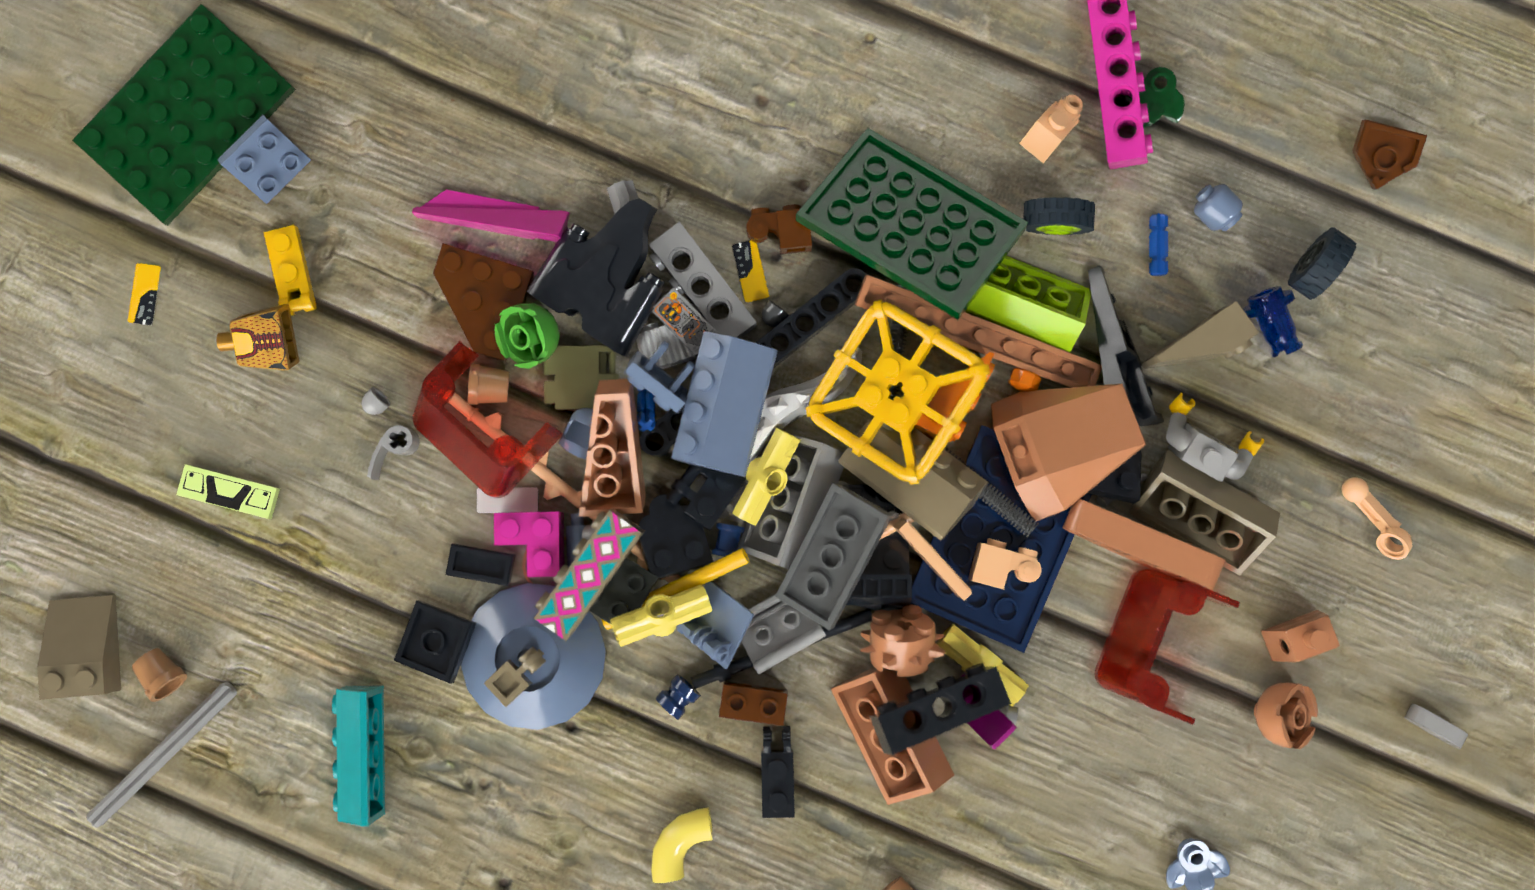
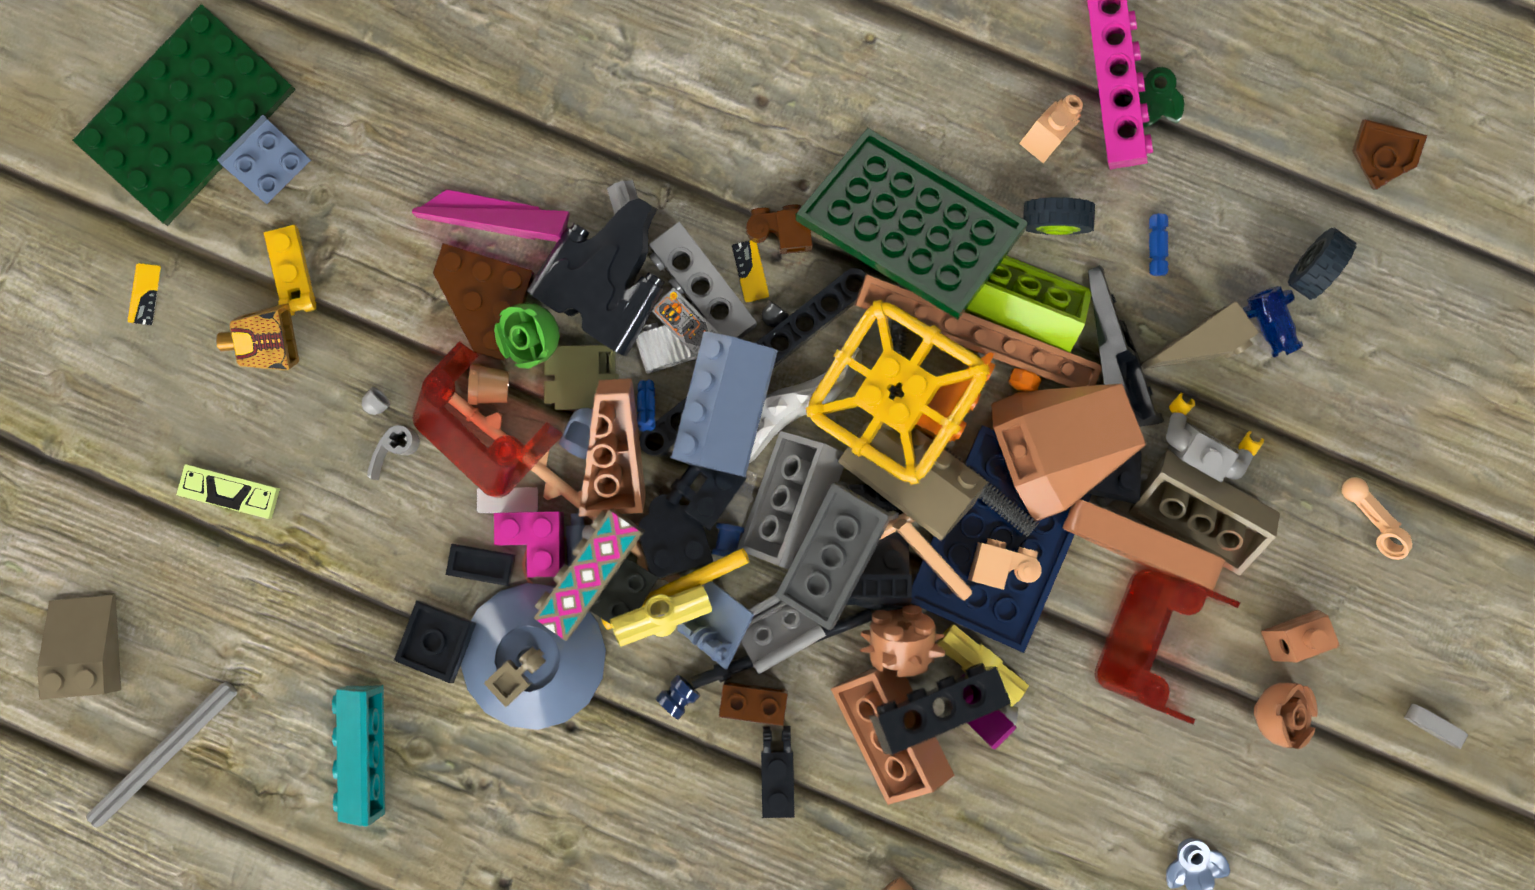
medium nougat piece [132,648,188,702] -> none
sand blue plate [625,340,695,413] -> none
light yellow cylinder [651,808,713,883] -> none
light yellow piece [732,427,801,526] -> none
sand blue head [1194,184,1243,232] -> none

